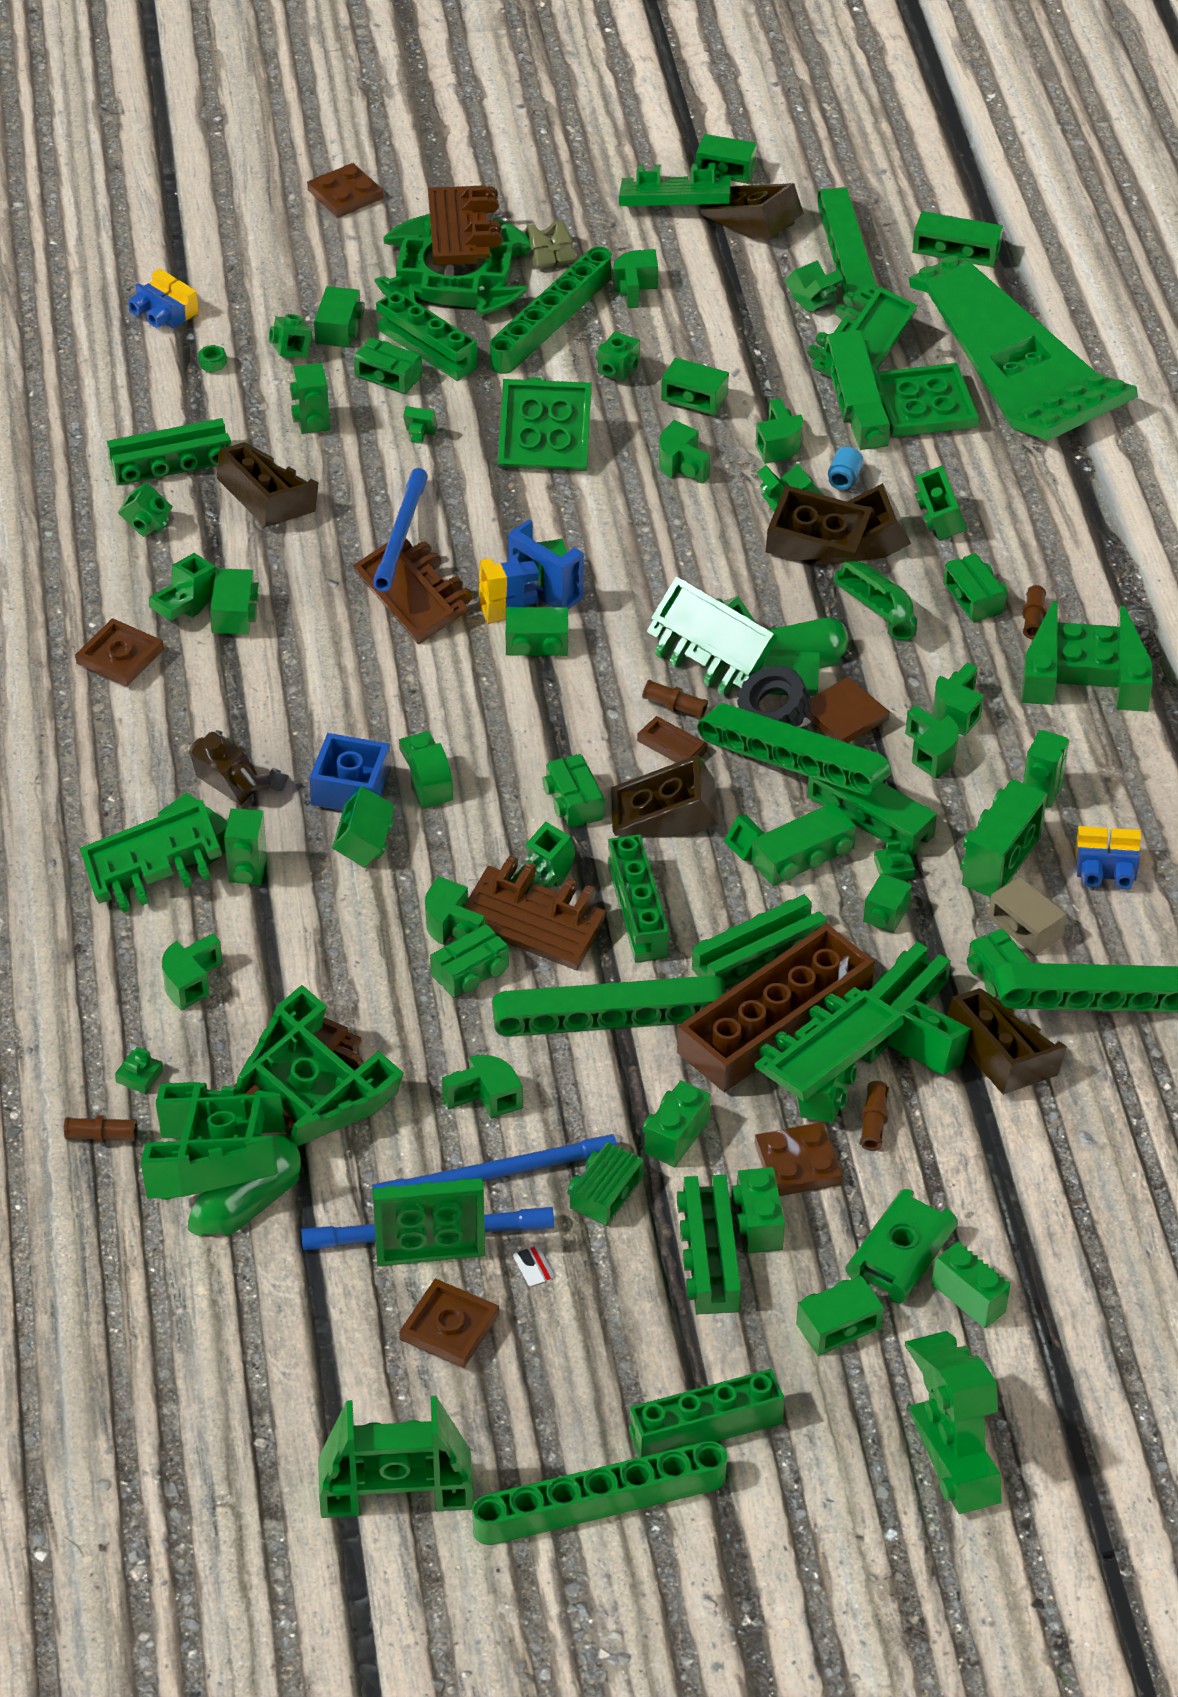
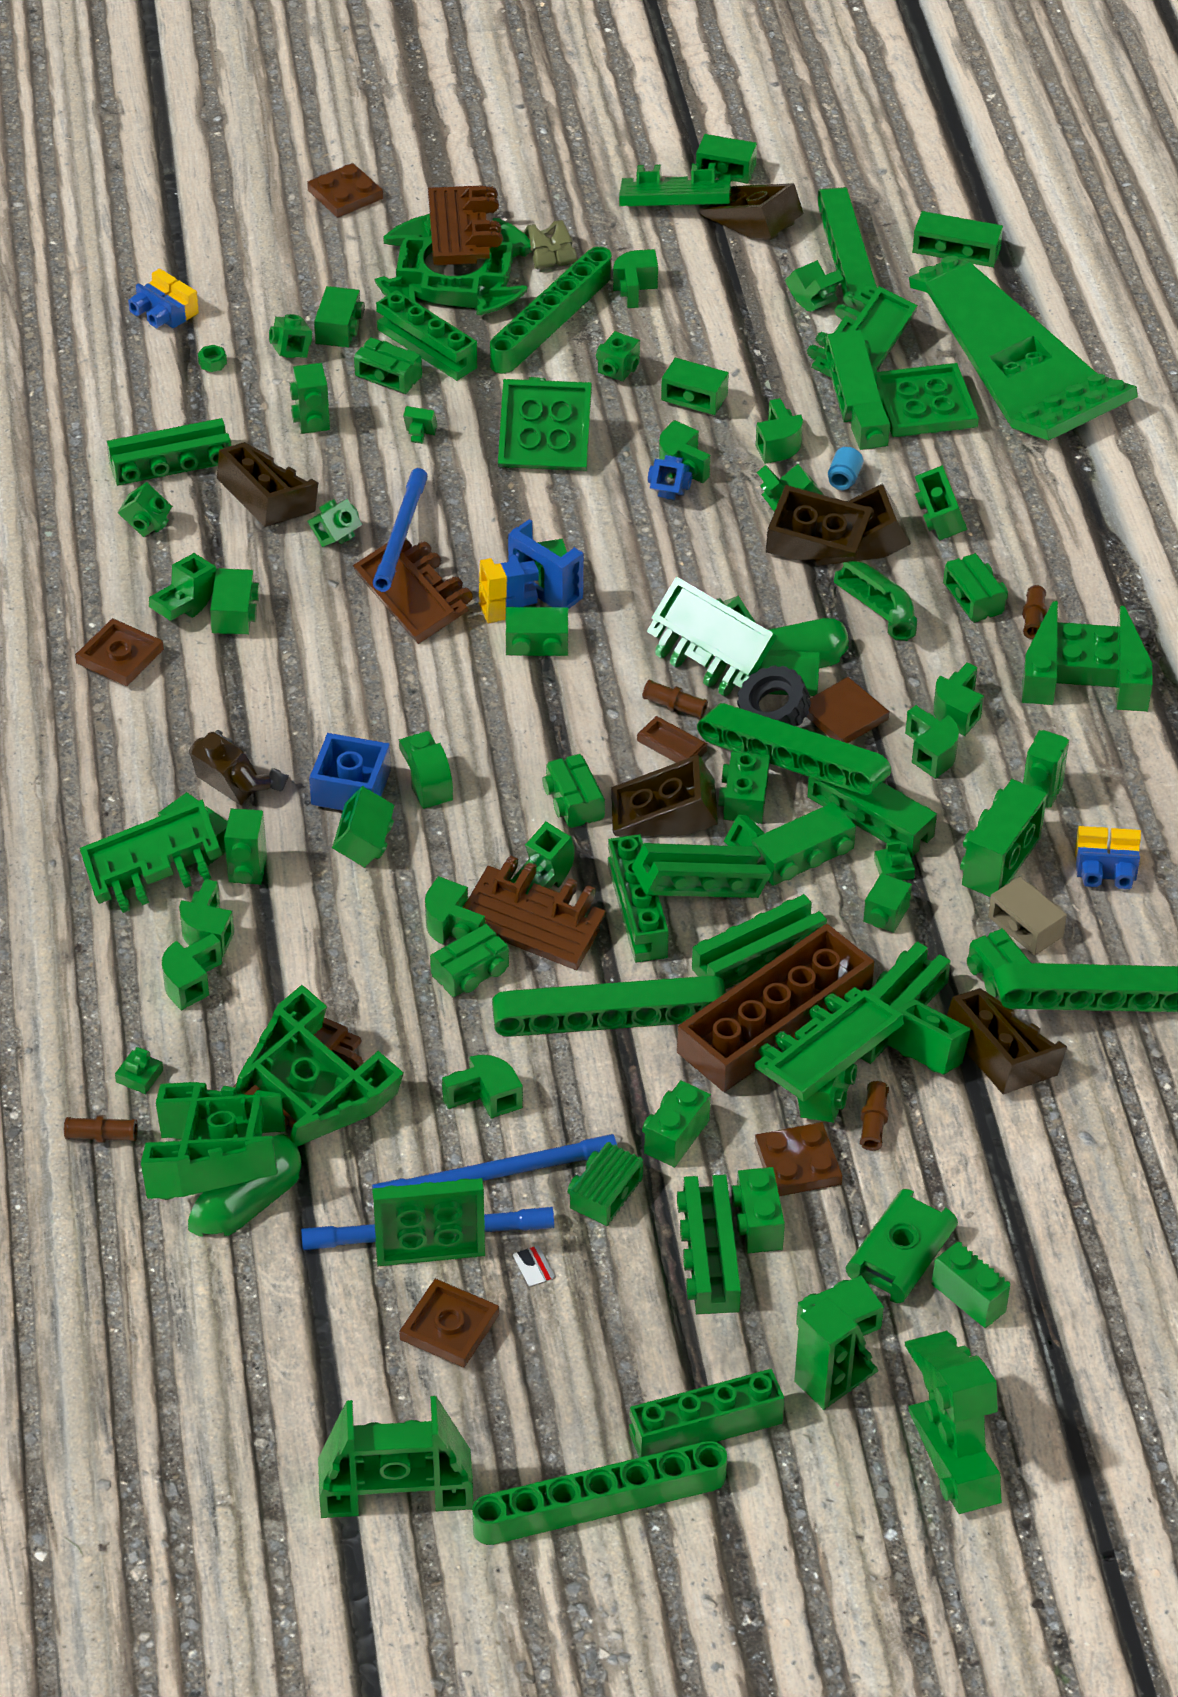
none -> green brick [179,879,234,957]
none -> green brick [307,498,363,547]
none -> green brick [631,843,771,898]
none -> blue brick [648,455,692,500]
none -> green brick [718,751,770,824]
none -> green wedge [794,1296,879,1410]

